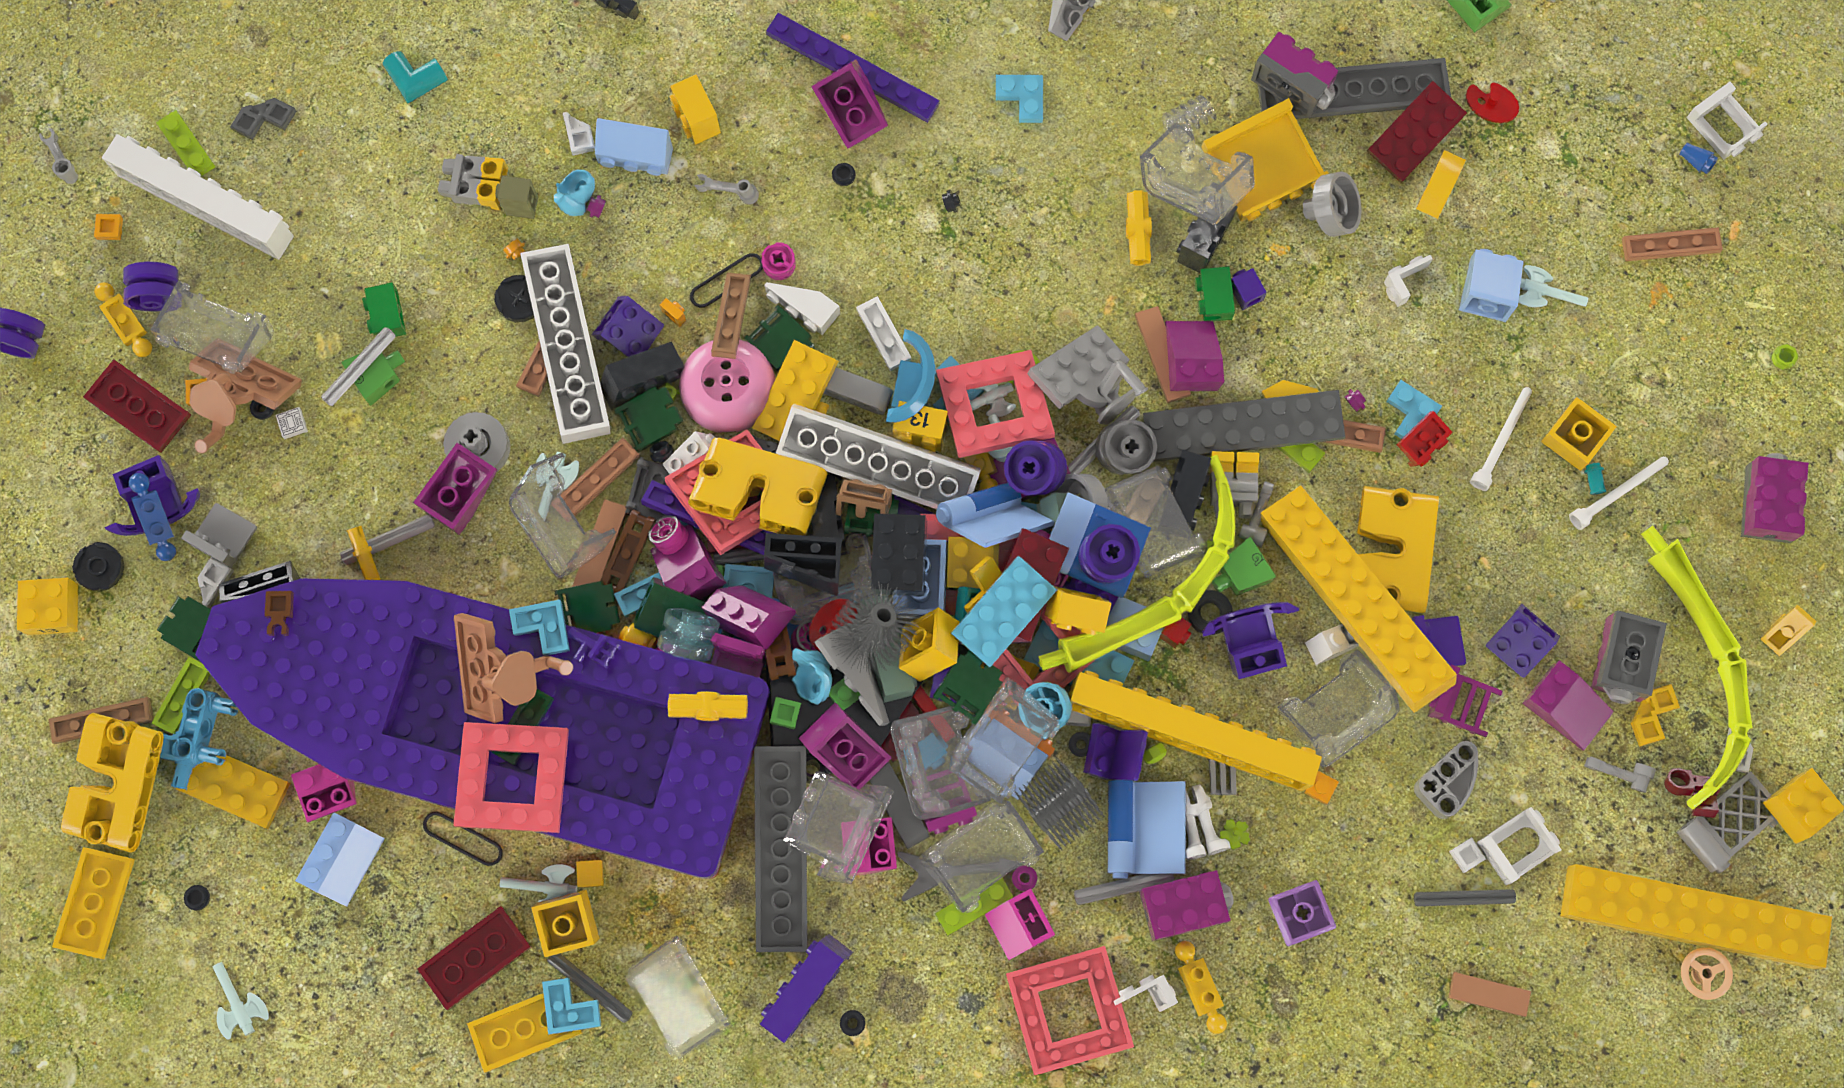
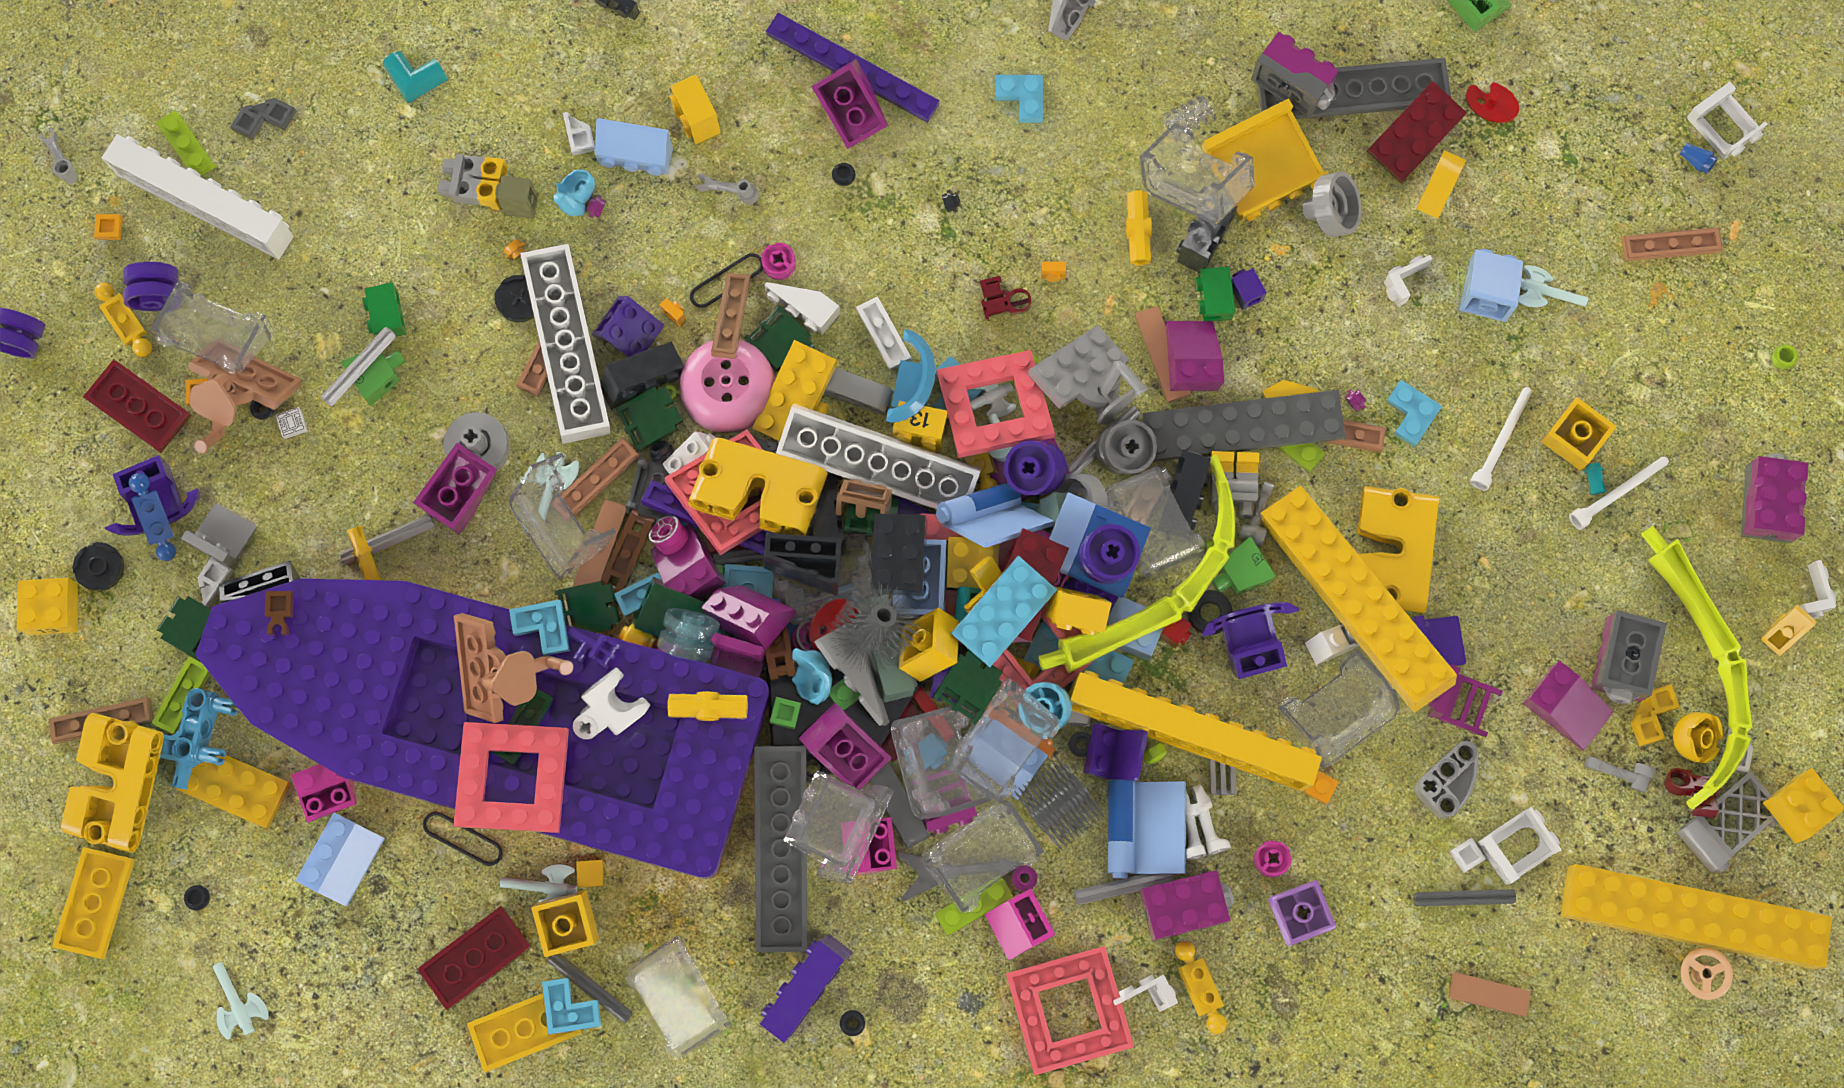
lime plant [1219,819,1250,850] -> none
red bracket [1396,411,1453,467] -> none
dark purple bracket [1486,604,1560,678] -> none
none -> white piece [573,668,650,739]
none -> dark red piece [980,276,1032,321]
none -> light orange plate [1041,262,1066,282]
none -> dark pink wheel [1253,840,1292,878]
none -> yellow cylinder [1673,712,1723,763]
none -> white bracket [1800,560,1836,619]

